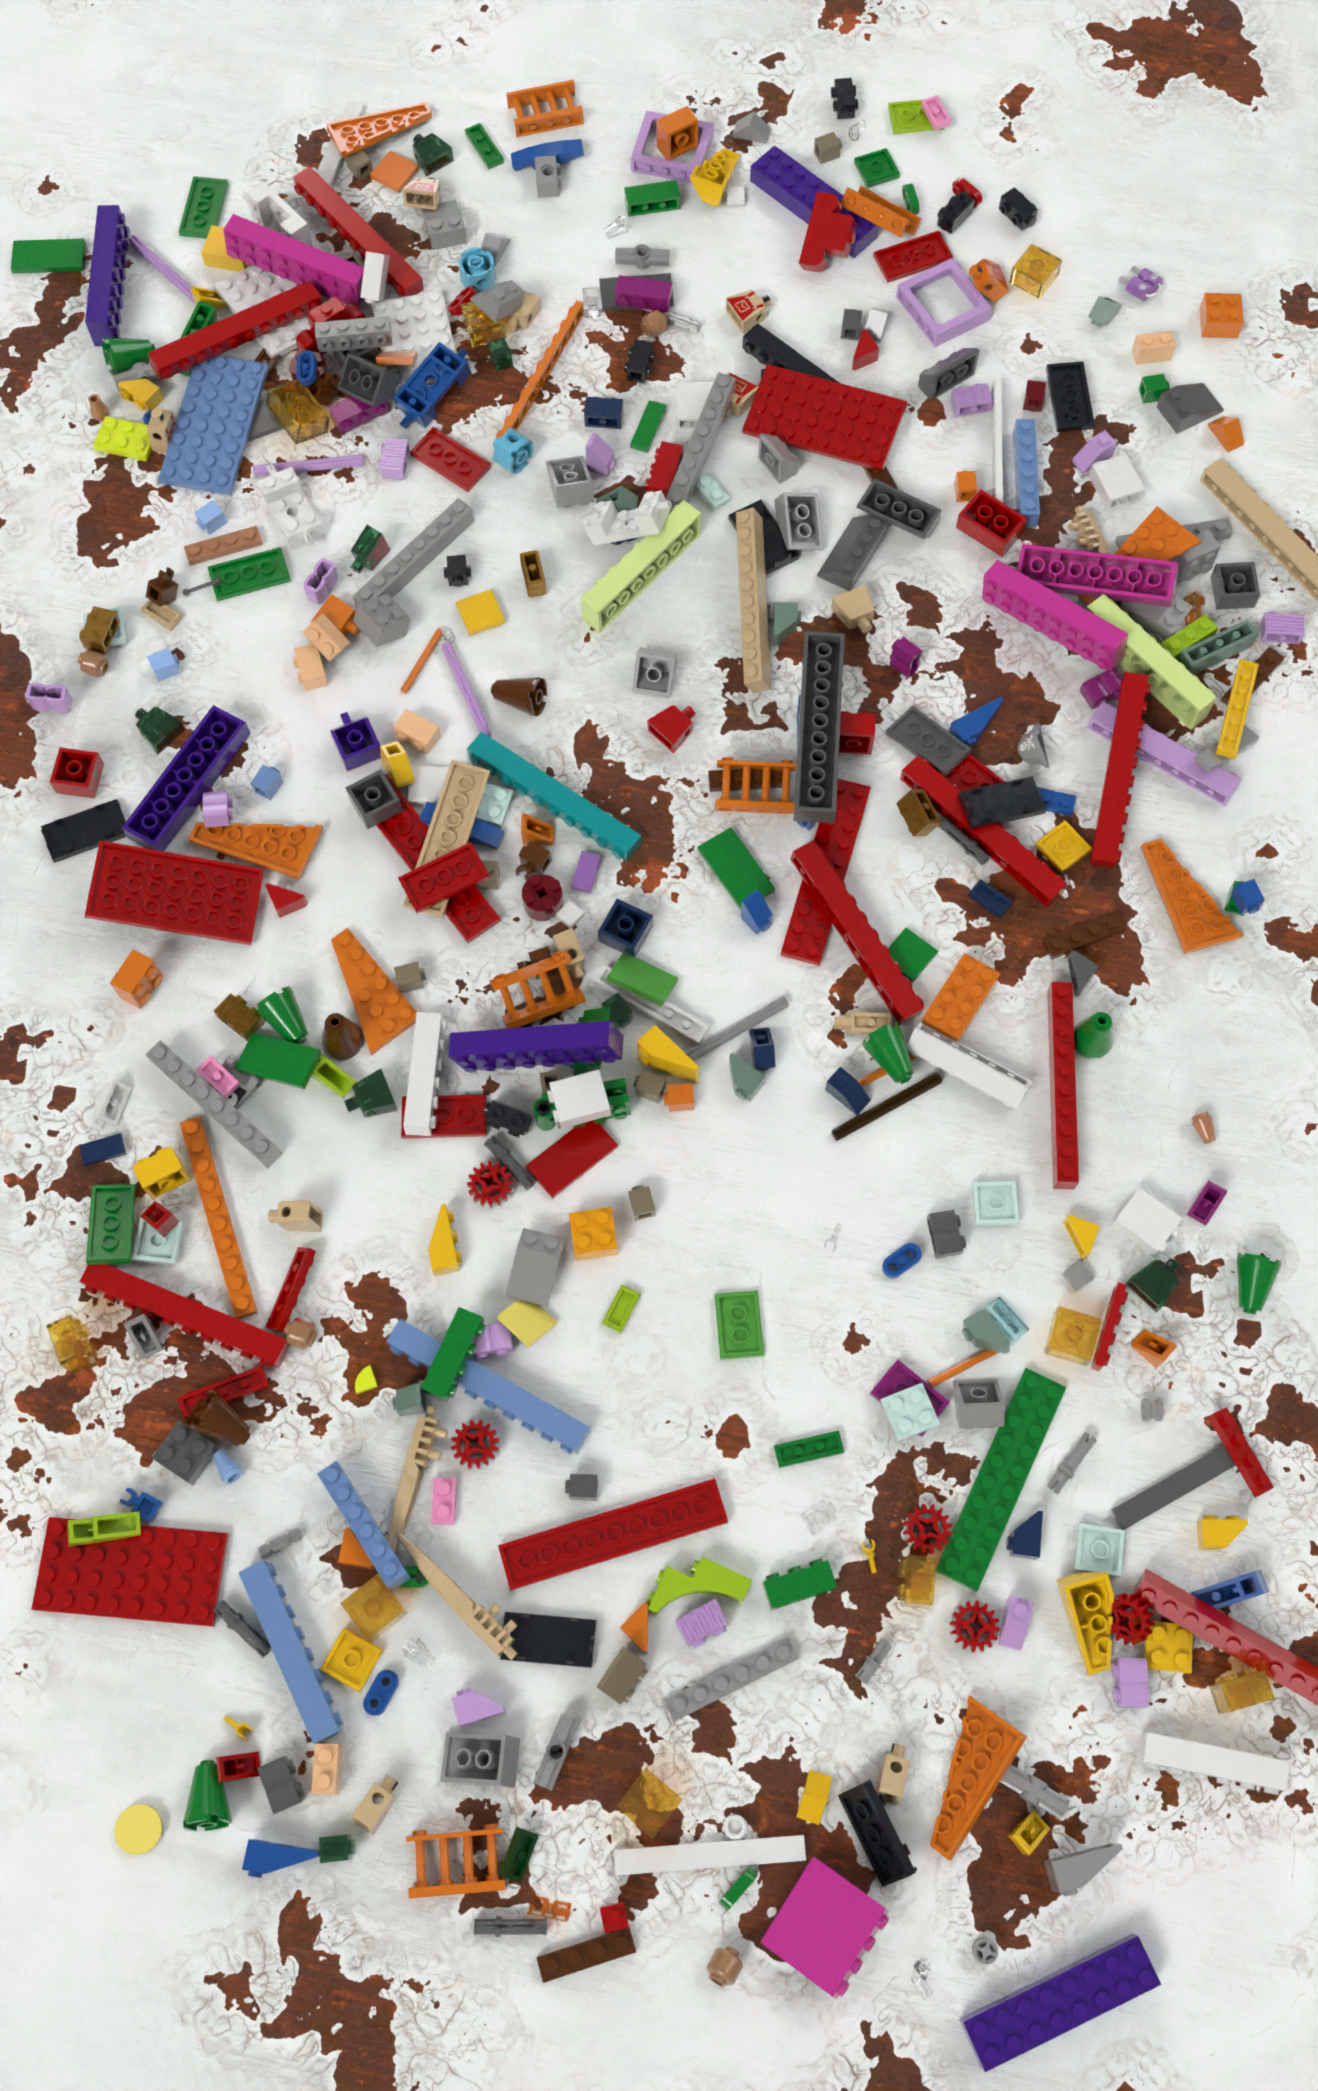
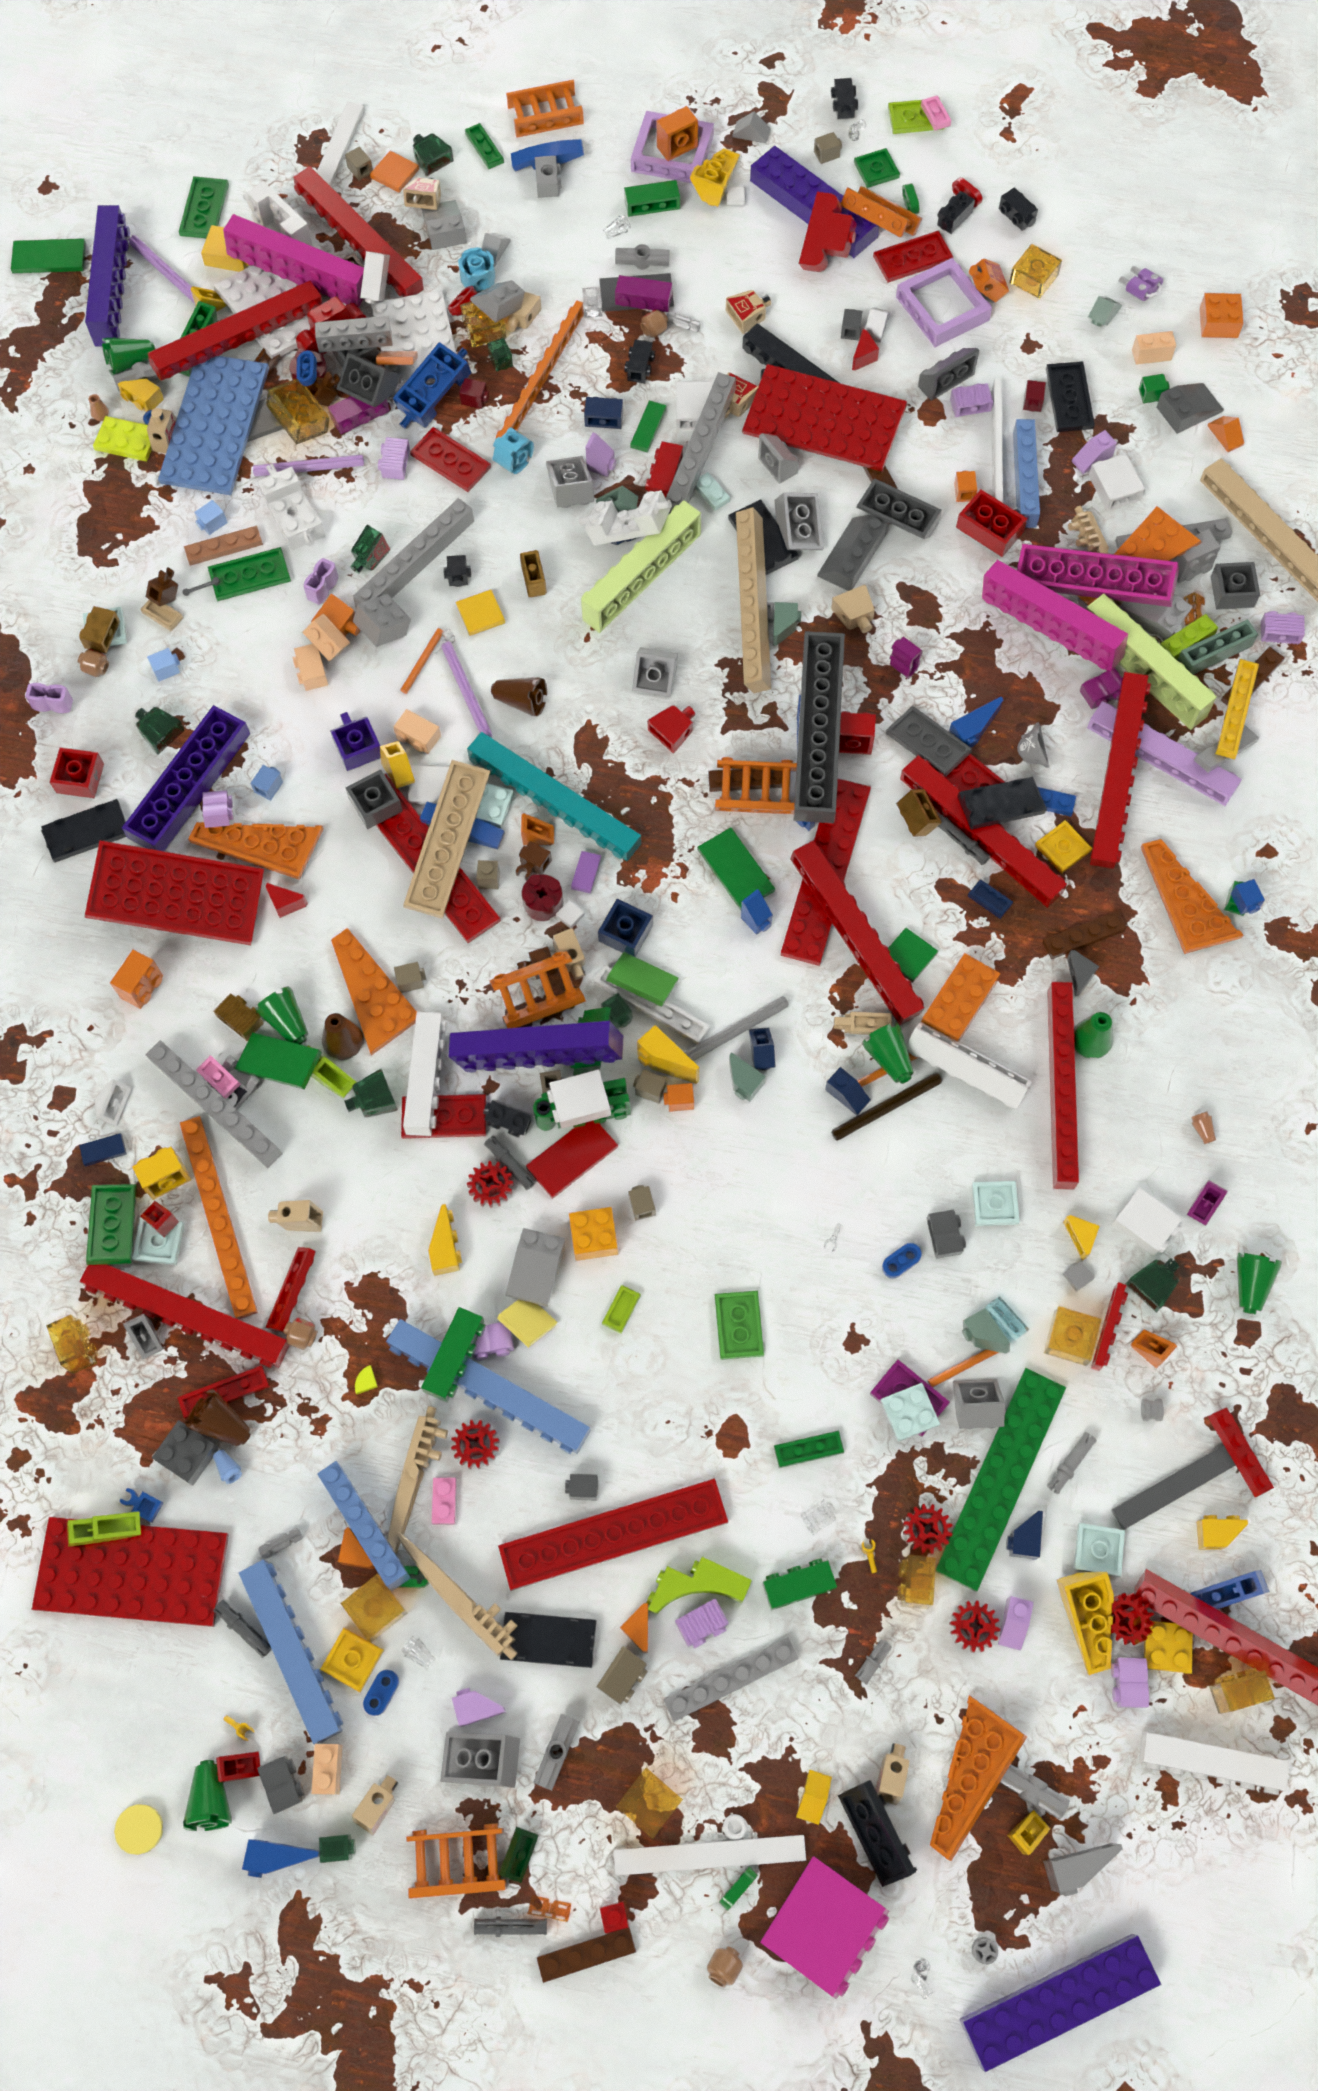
orange wing [326,102,432,158] -> none
sand green slope [392,1383,426,1416] -> none
red tile [398,842,490,914] -> none
none -> dark red brick [459,378,489,409]

